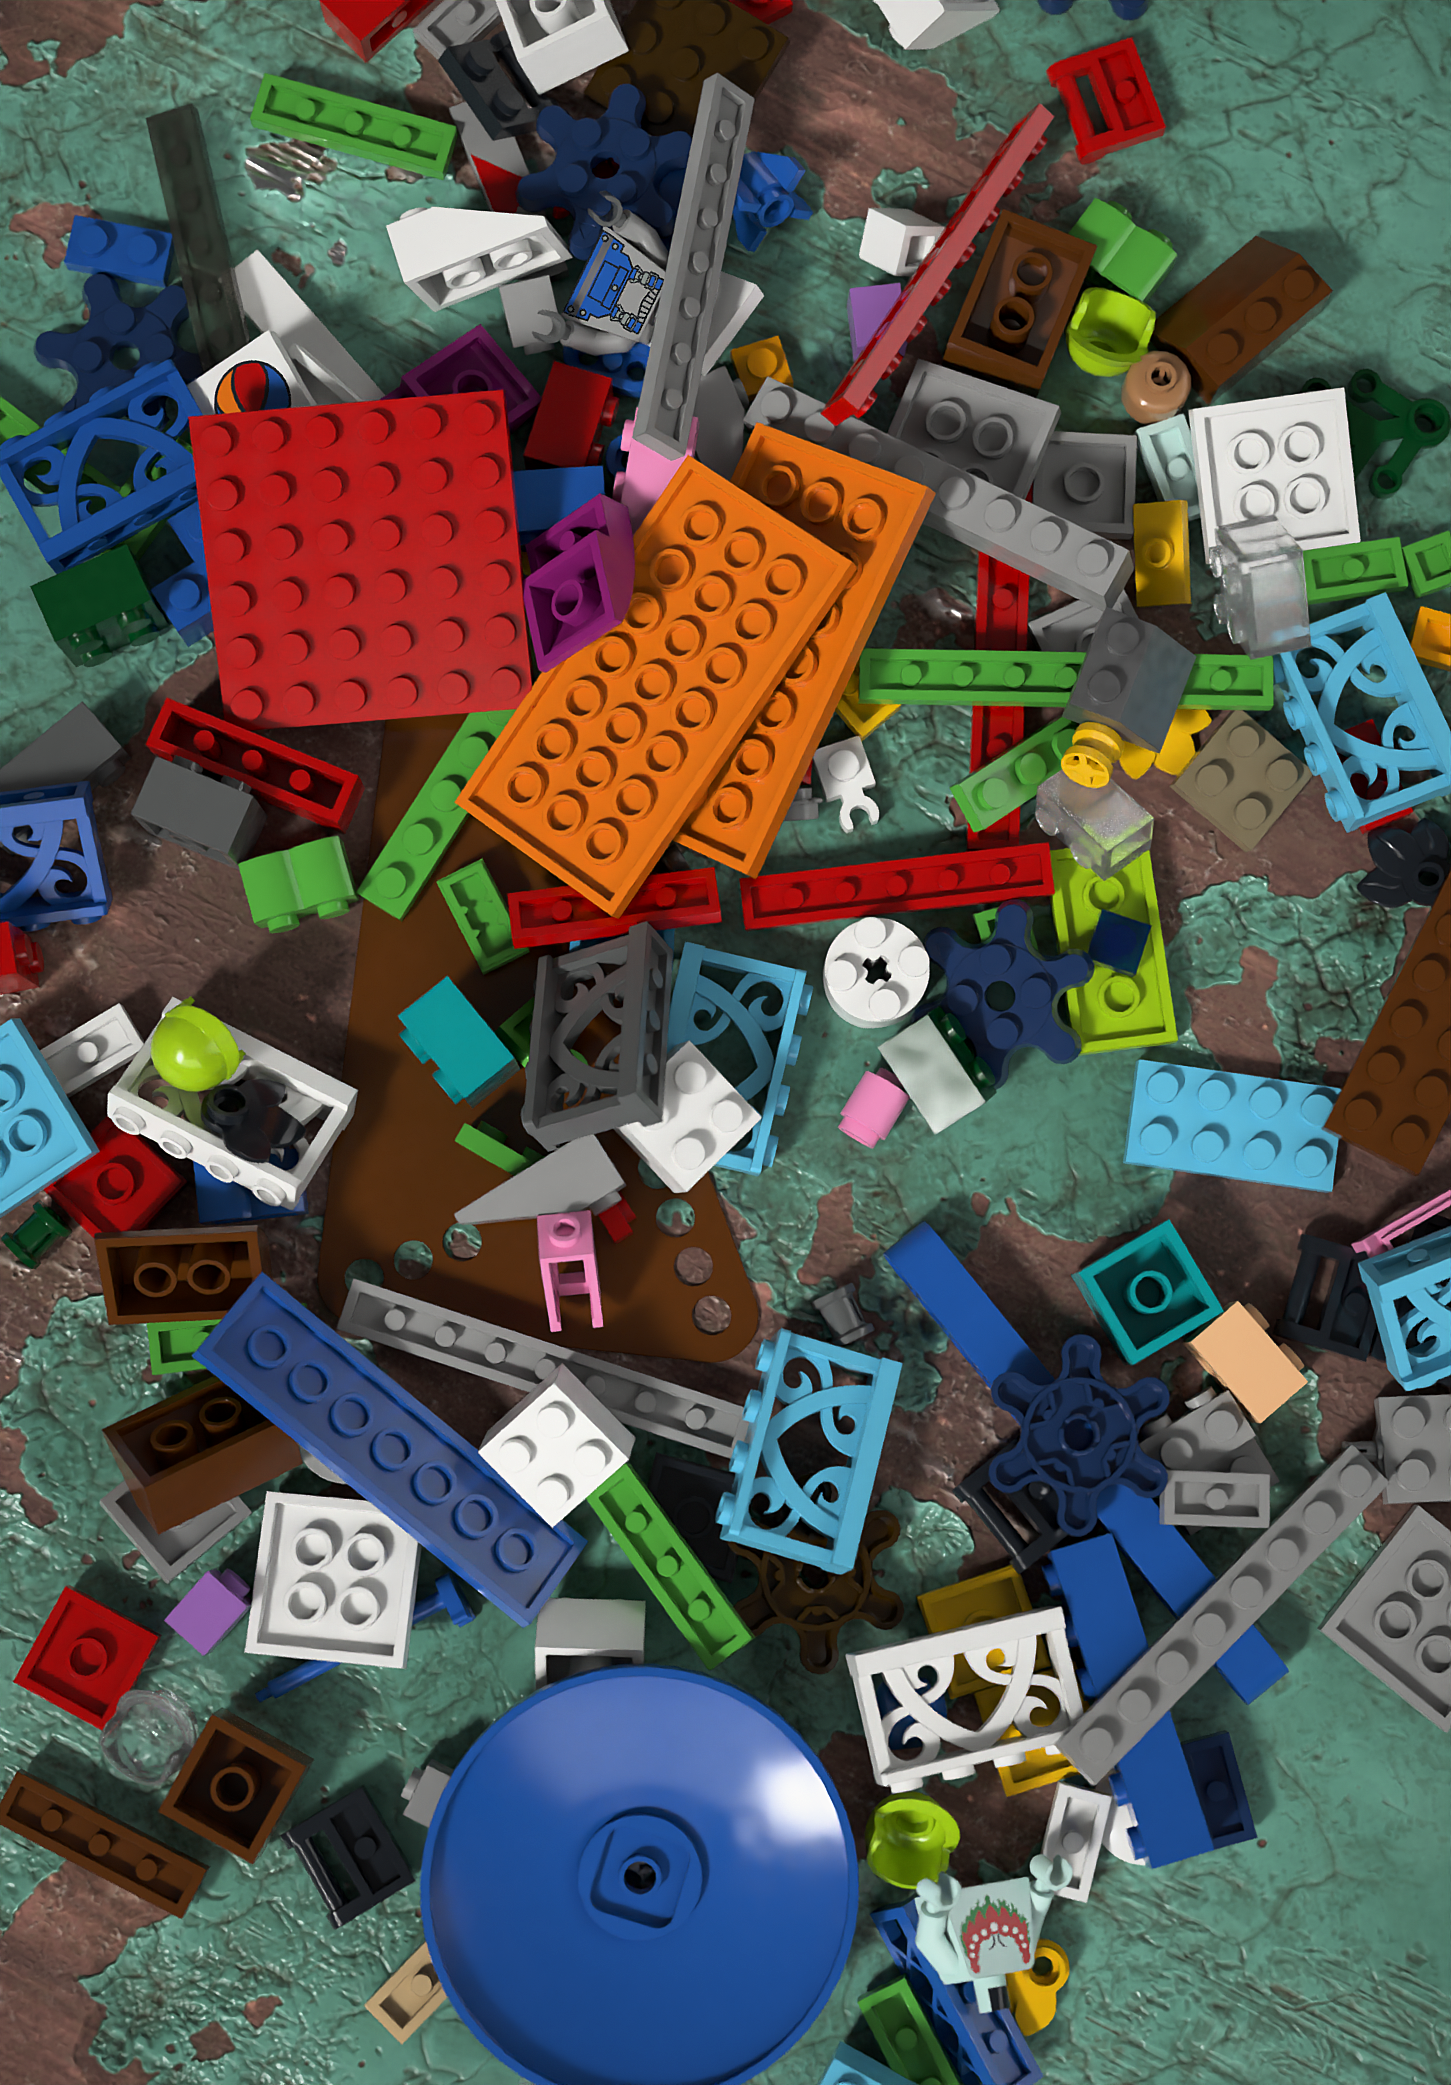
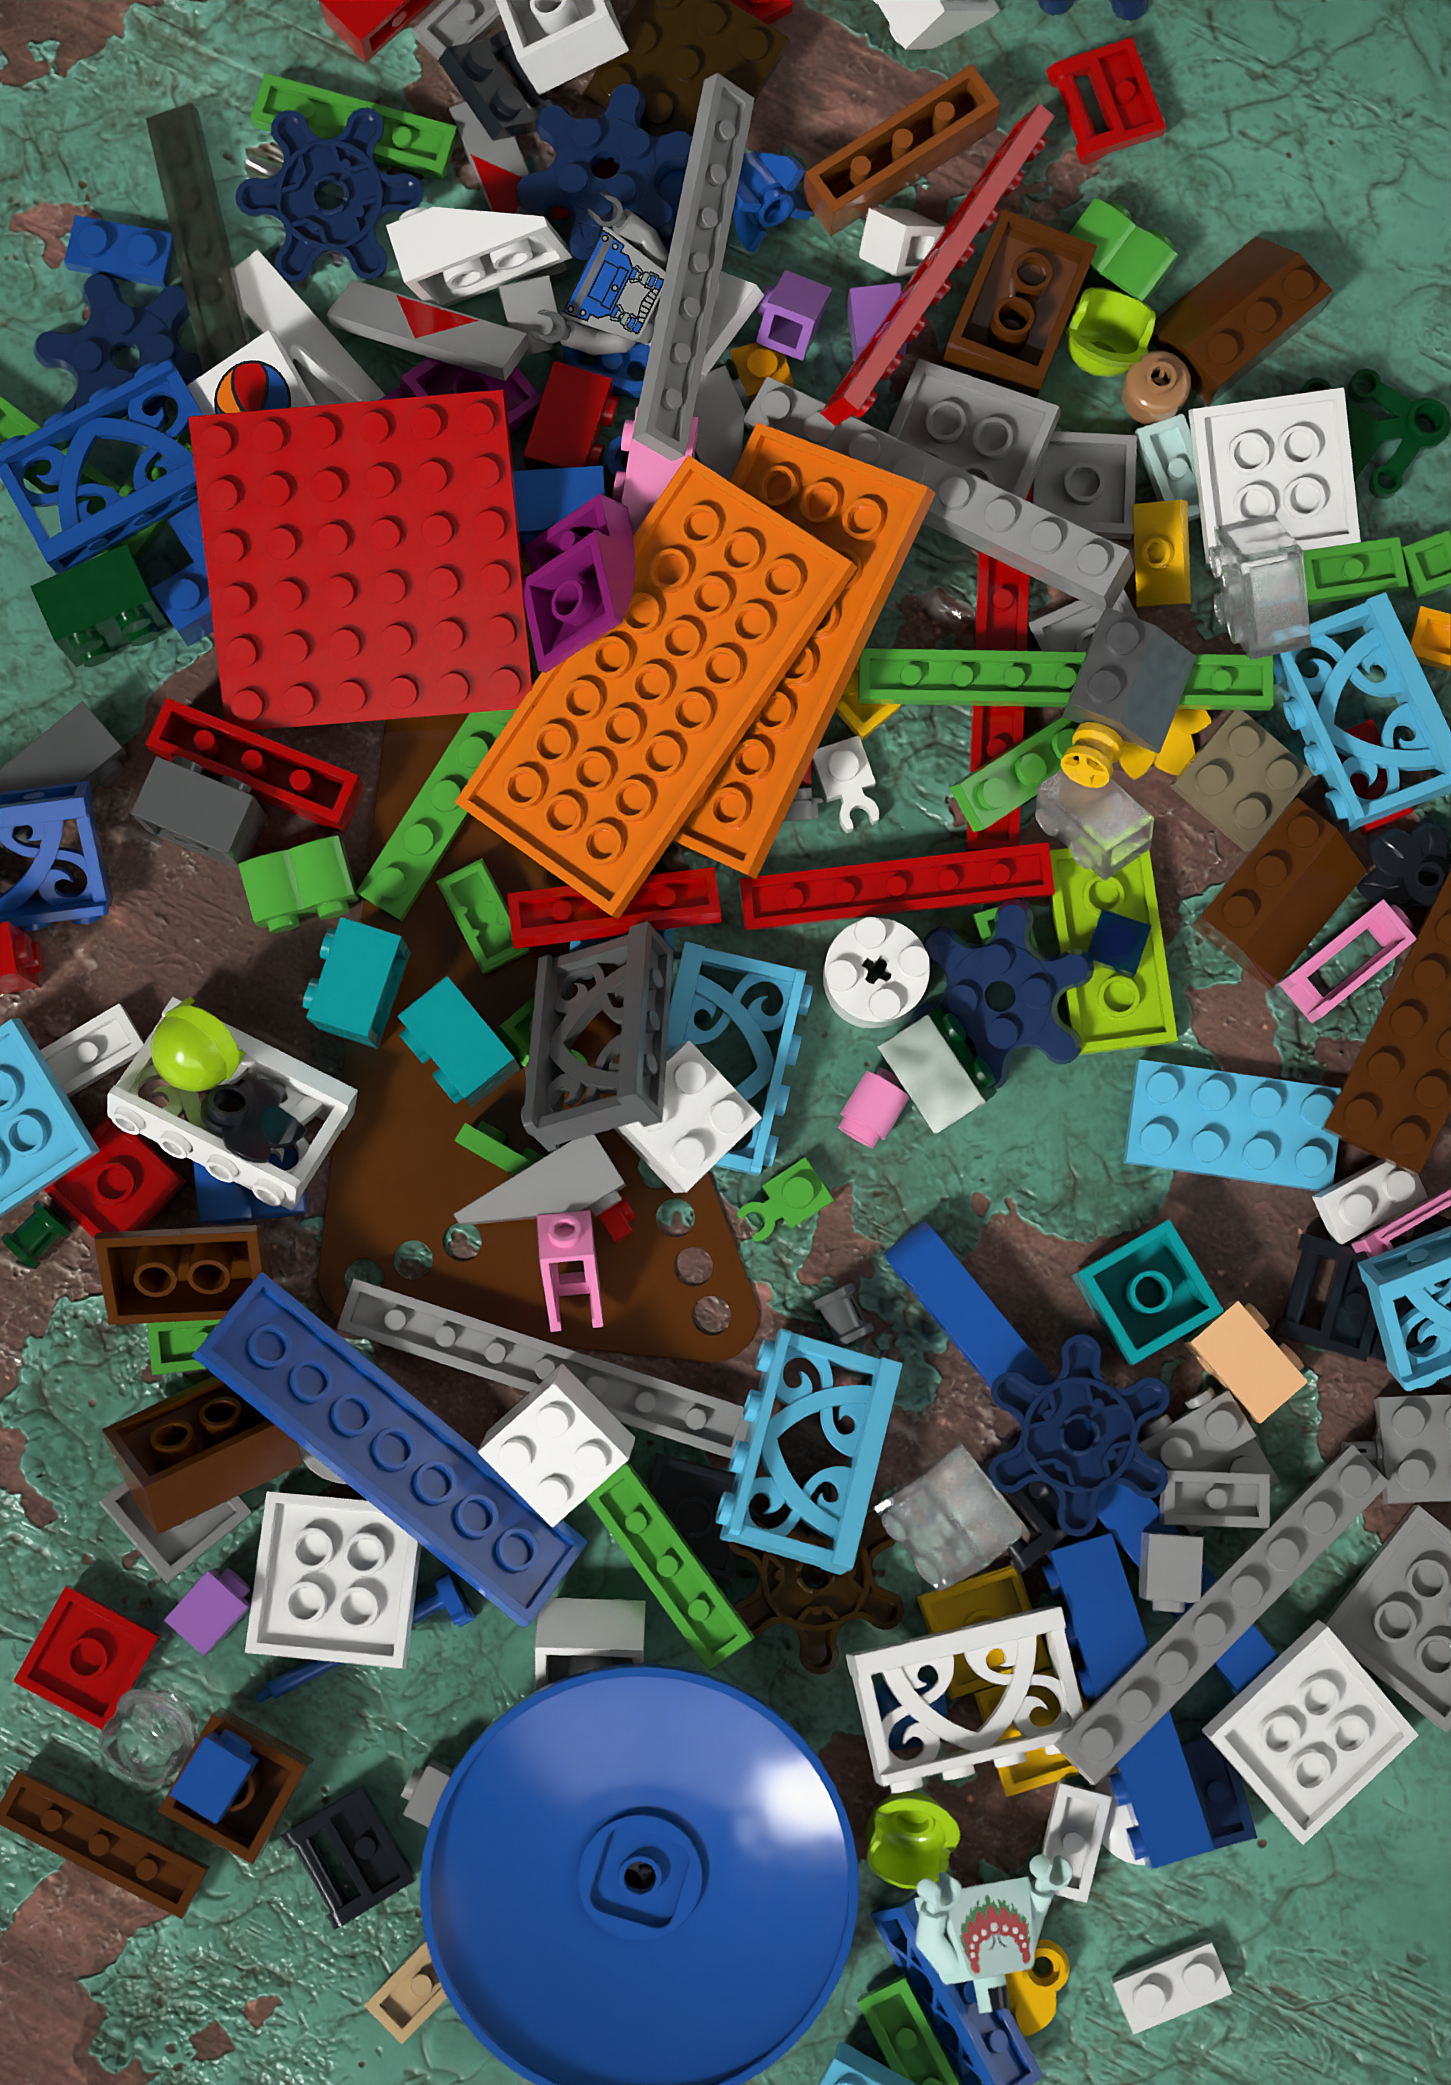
none -> blue brick [169,1730,259,1824]
none -> dark blue plate [235,108,424,282]
none -> teal brick [303,917,411,1049]
none -> light grey tile [327,279,530,381]
none -> bright green plate [737,1157,834,1242]
none -> medium lavender brick [756,270,832,361]
none -> dark orange brick [803,64,1001,236]
none -> clear brick [873,1444,1028,1592]
none -> white plate [1110,1939,1233,2034]
none -> light grey brick [1138,1532,1203,1612]
none -> reddish brown slope [1191,798,1367,990]
none -> white plate [1202,1619,1418,1845]
none -> bright pink window [1279,899,1417,1023]
none -> white plate [1312,1159,1428,1244]

